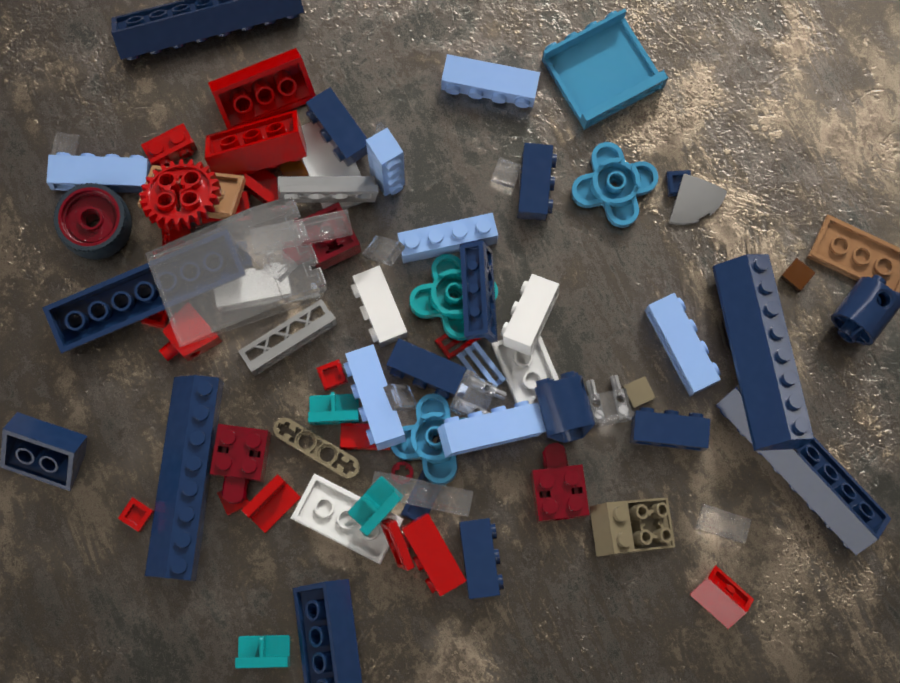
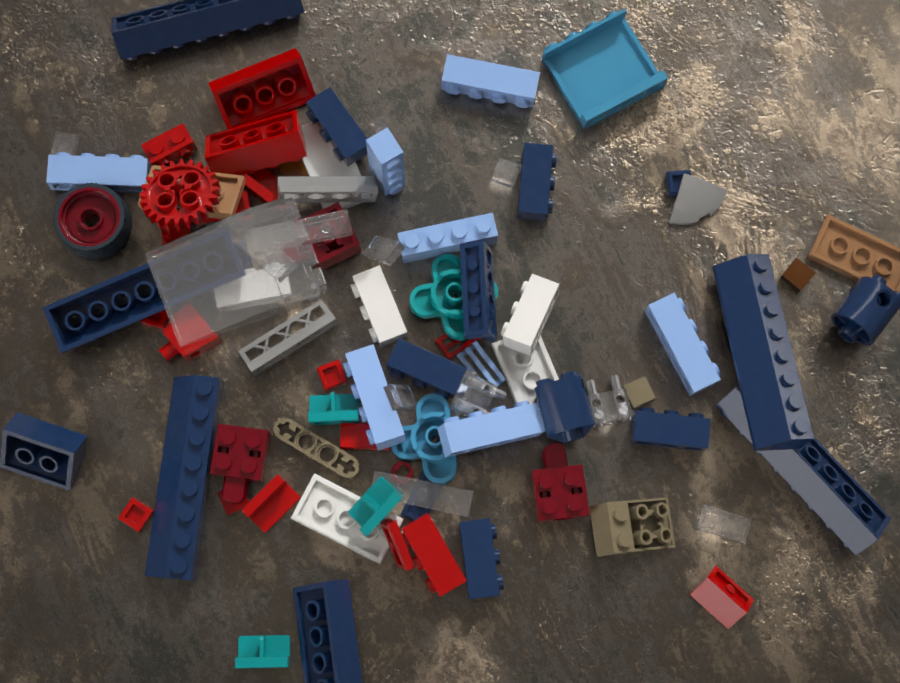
dark azure plant [571,142,658,228] -> none

